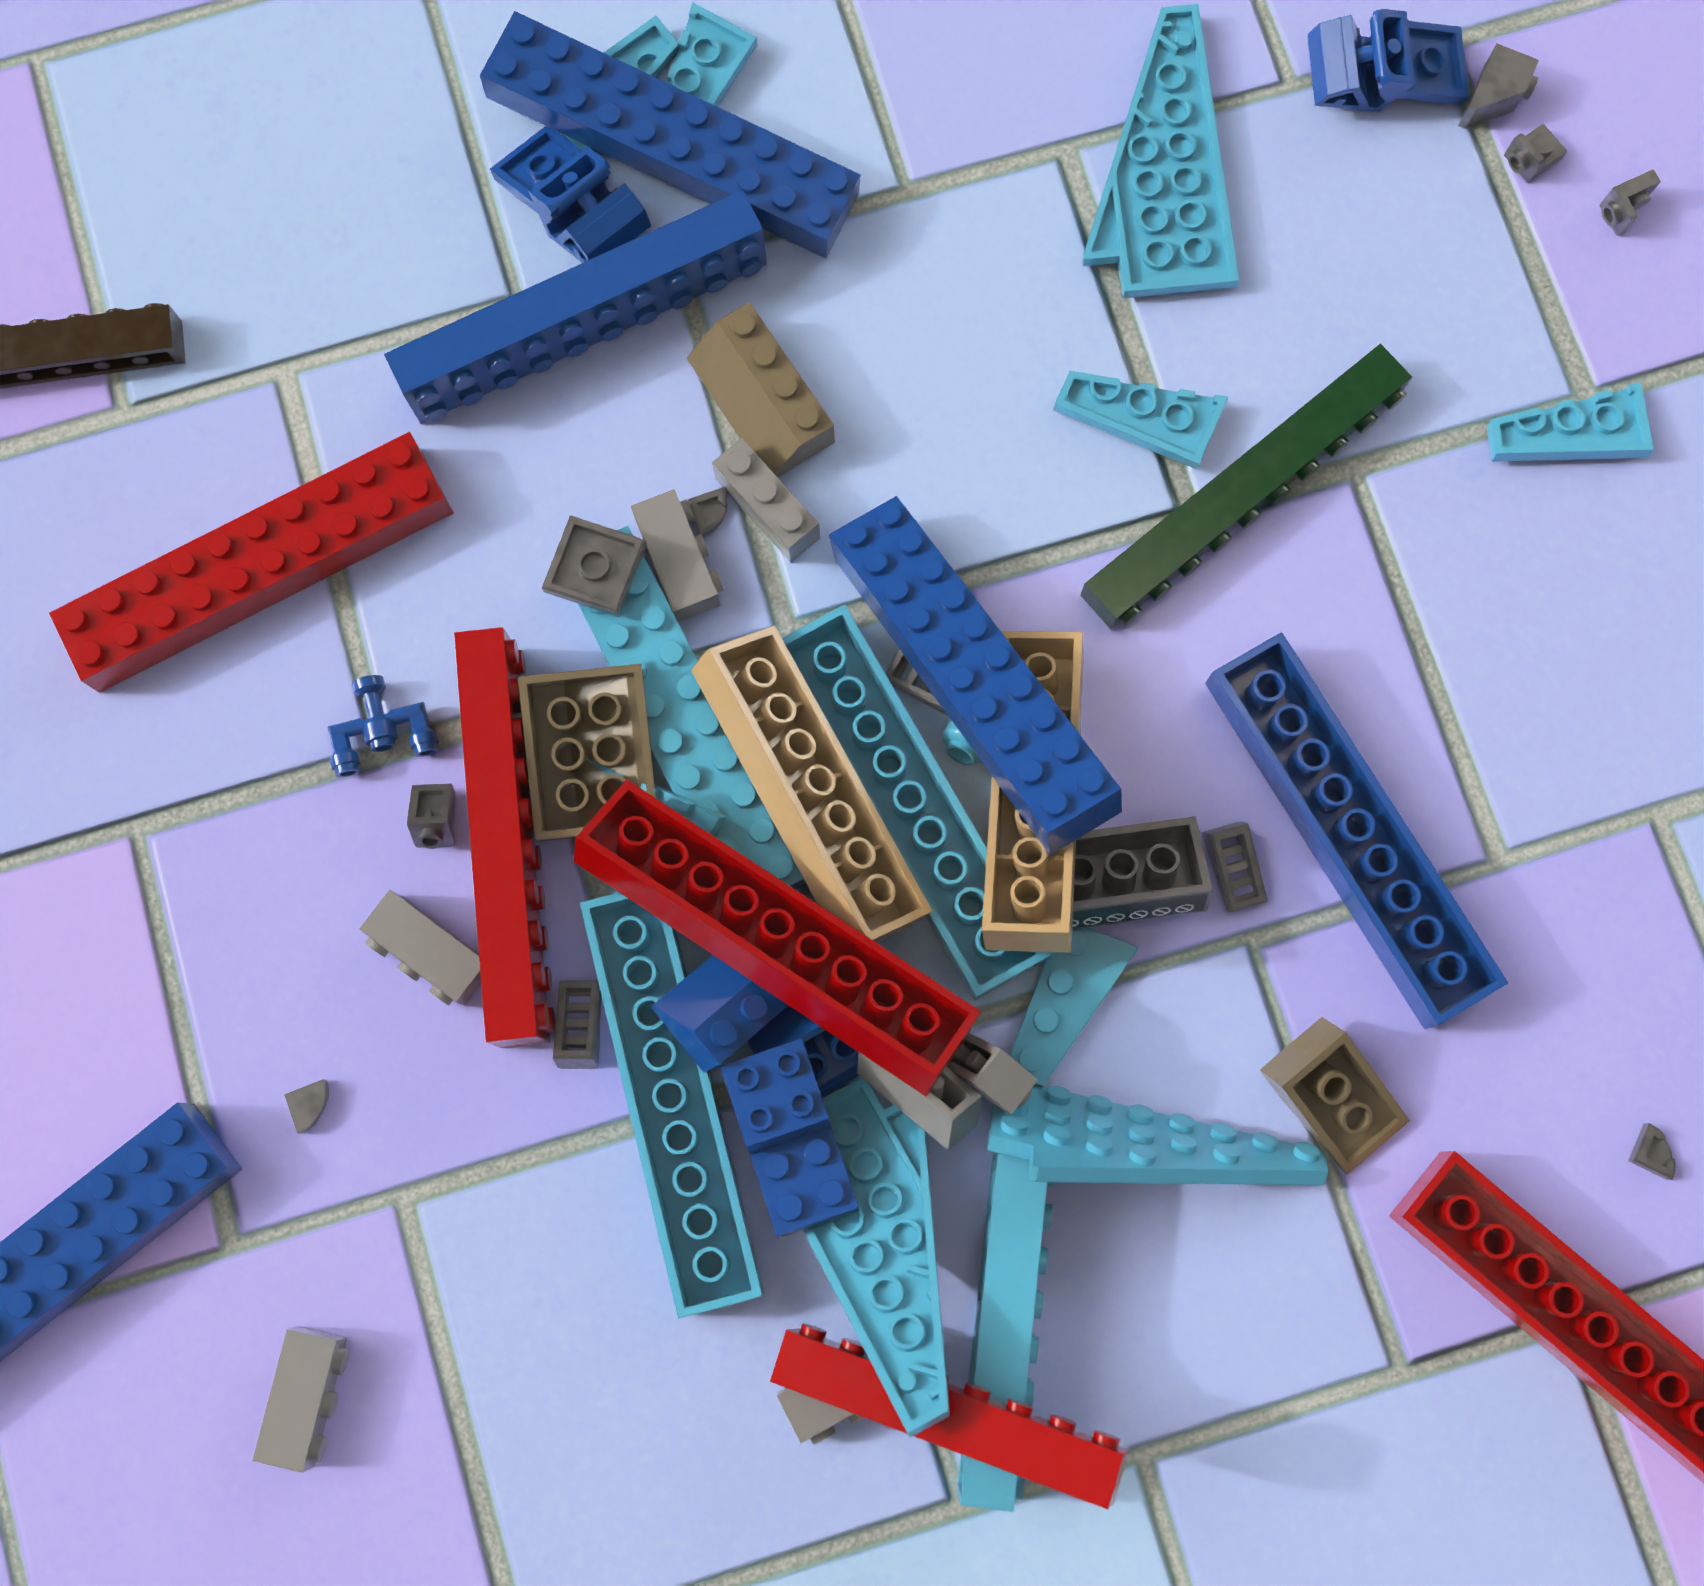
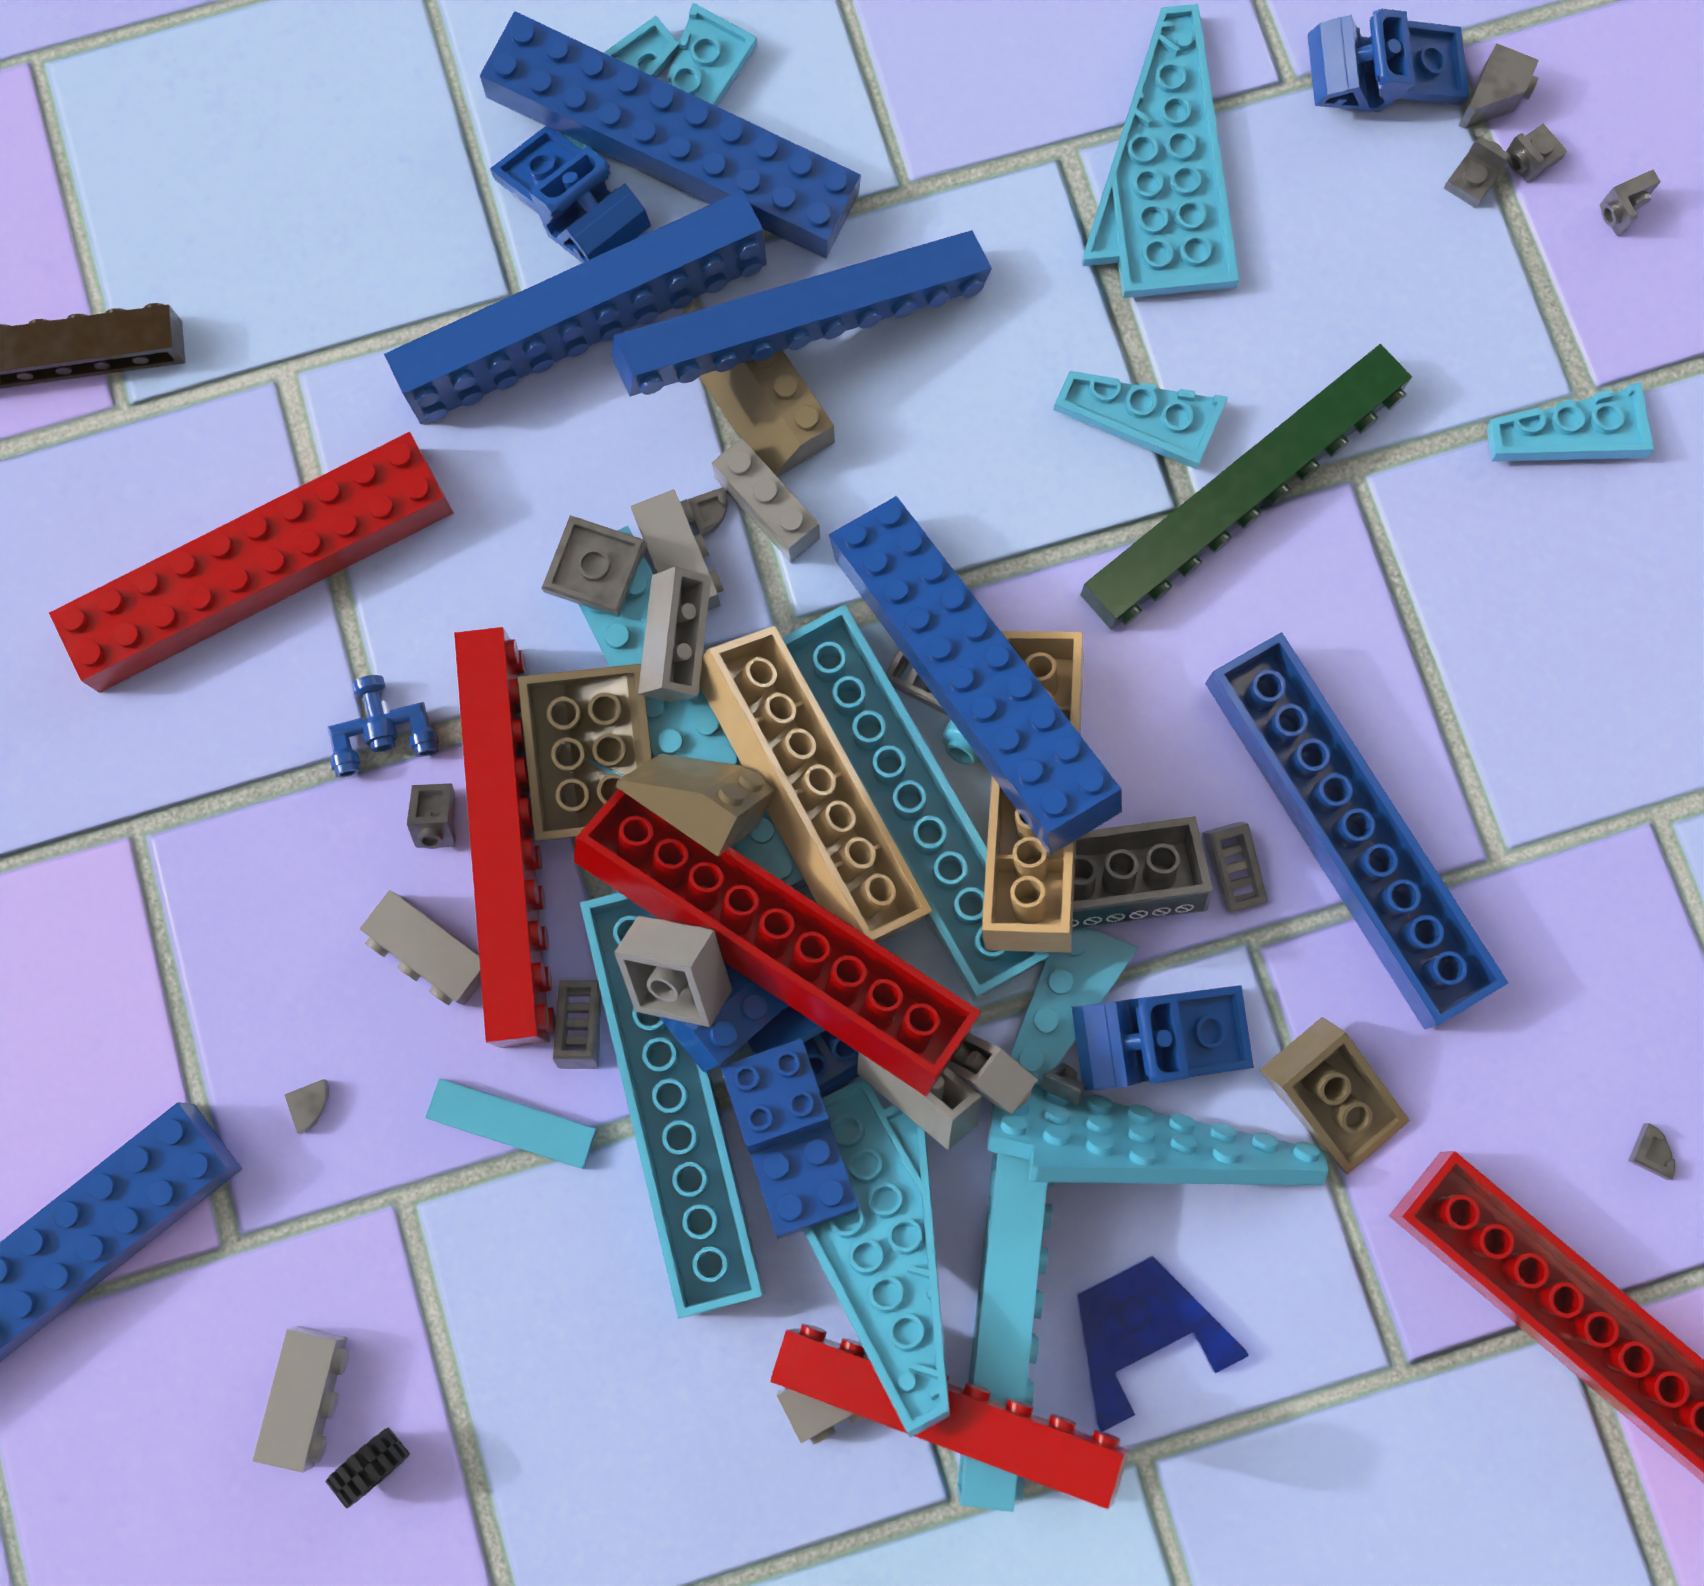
none -> black tyre [325,1427,410,1509]
none -> medium azure tile [425,1078,598,1169]
none -> blue brick [611,230,992,397]
none -> light grey brick [614,916,732,1027]
none -> dark tan slope [616,754,776,856]
none -> light grey brick [638,566,712,703]
none -> flat silver tile [1040,1063,1085,1105]
none -> blue piece [1072,985,1254,1090]
none -> clear blue wing [1076,1256,1249,1432]
none -> flat silver bracket [1444,136,1511,208]

